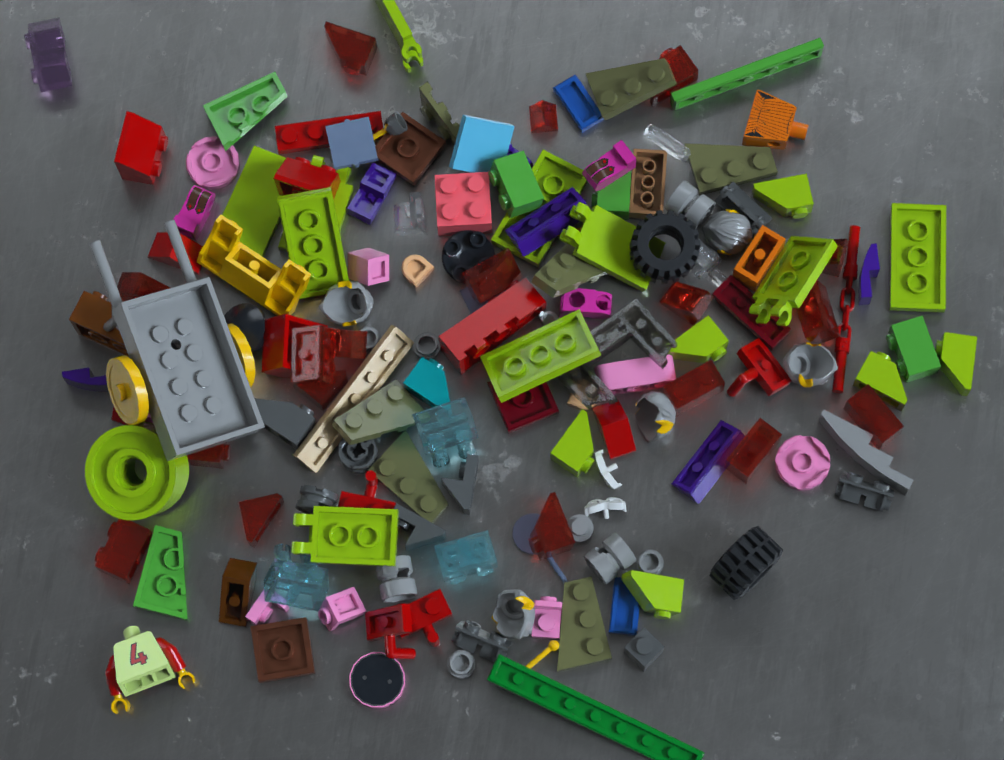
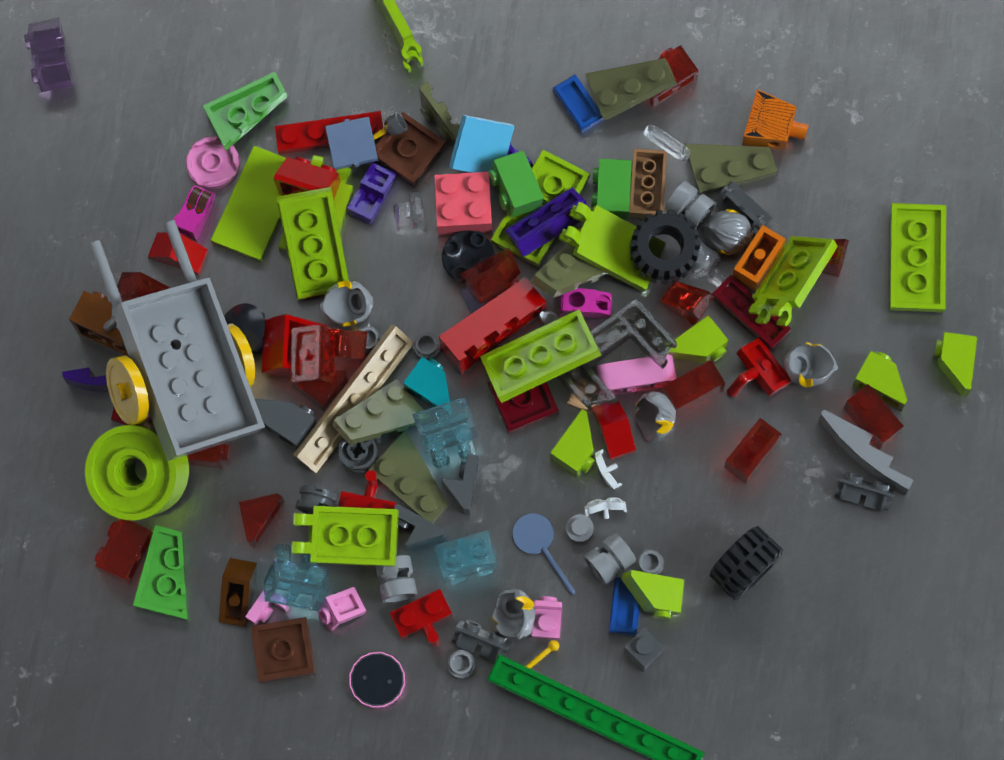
yellowish green torso [105,626,195,714] -> none
red slope [114,111,168,185] -> none
yellow bracket [197,215,311,316] -> none
clear red slope [324,21,377,76] -> none
bright pink panel [347,248,389,286] -> none
red plate [365,603,416,659] -> none
light nougat tile [401,255,434,288] -> none
clear red slope [529,100,558,133] -> none
clear red slope [529,492,576,561] -> none
olive wing [557,576,612,672] -> none
dark pink leg [582,140,636,191] -> none
bright green tile [670,38,824,111] -> none
dark purple slope [671,420,747,504] -> none
lime slope [752,173,814,219] -> none
bright pink tile [775,435,830,491] -> none
clear red brick [796,280,840,344] -> none
red piece [832,225,861,393] -> none
dark purple slope [858,243,880,305] -> none
bright green brick [886,315,941,383] -> none

